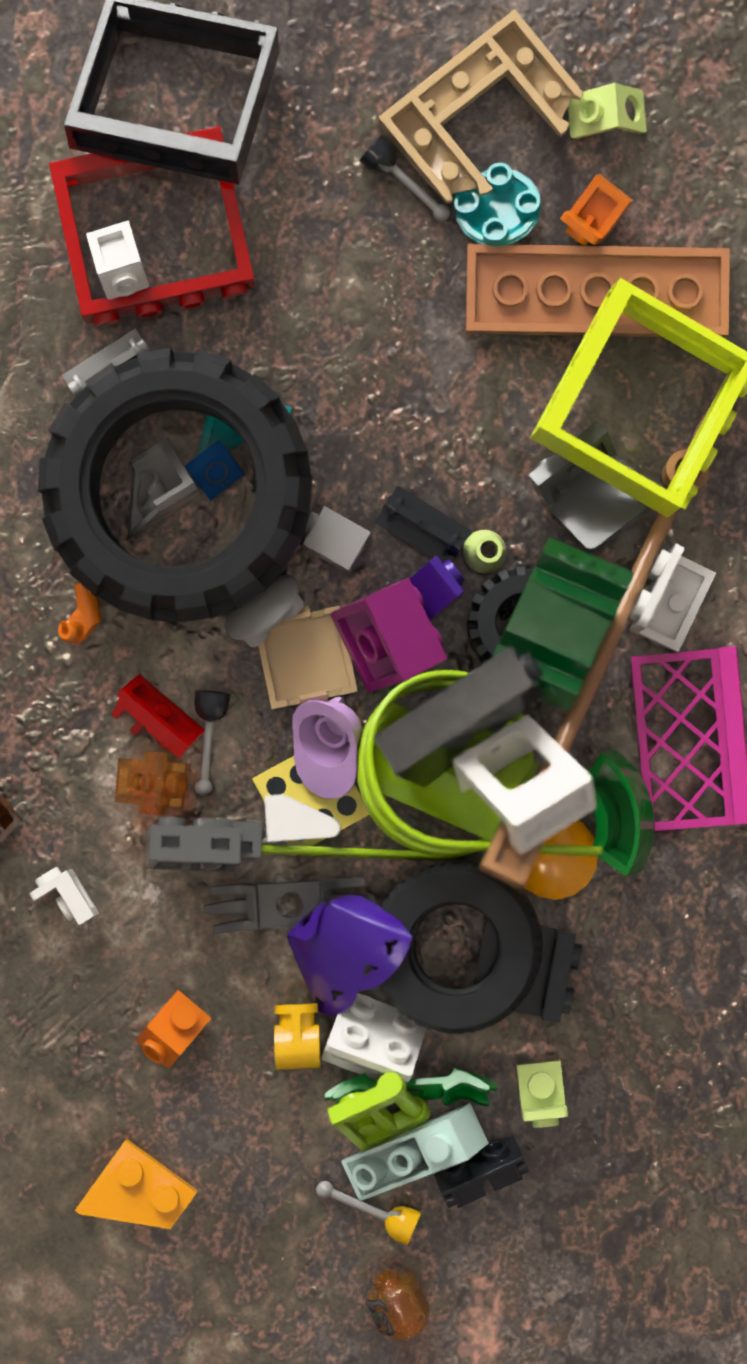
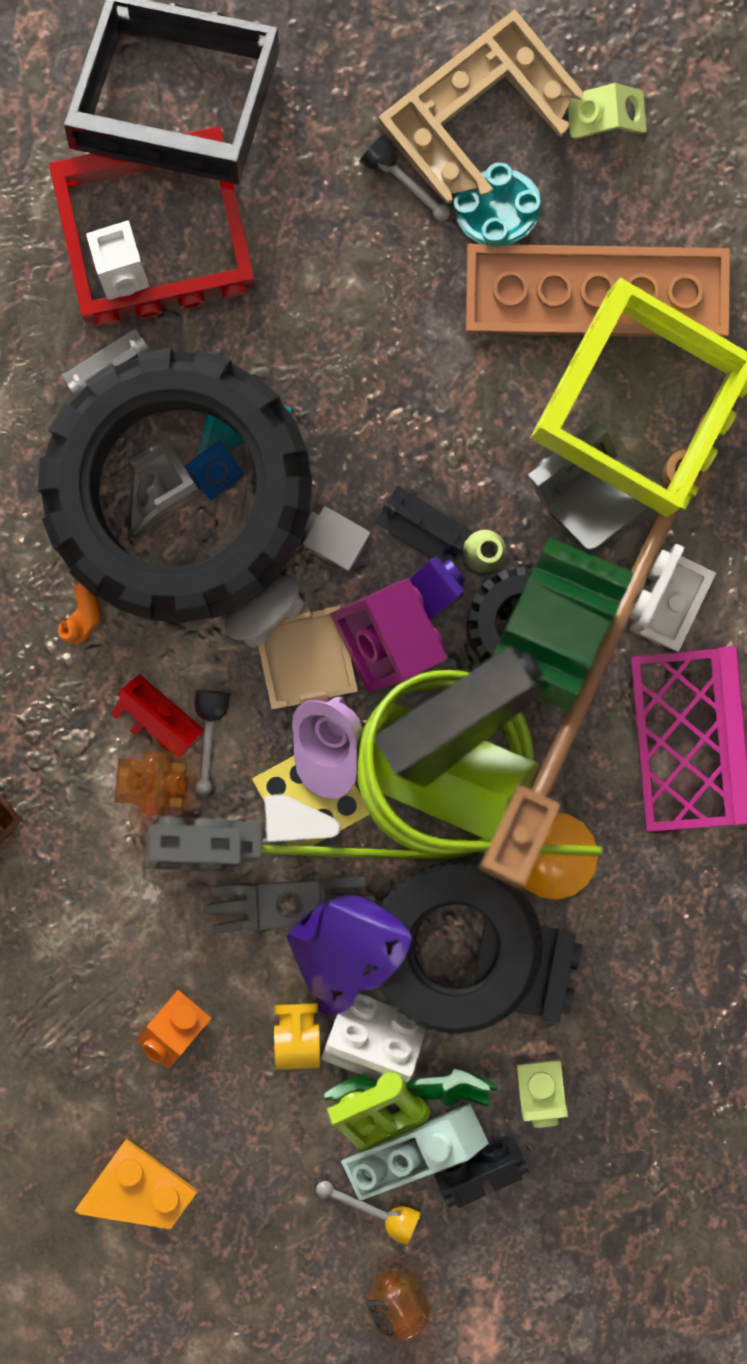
white bracket [29,867,100,925] -> none
white window [453,715,597,855] -> none
orange bracket [560,174,634,246] -> none
green brick [587,750,654,877] -> none

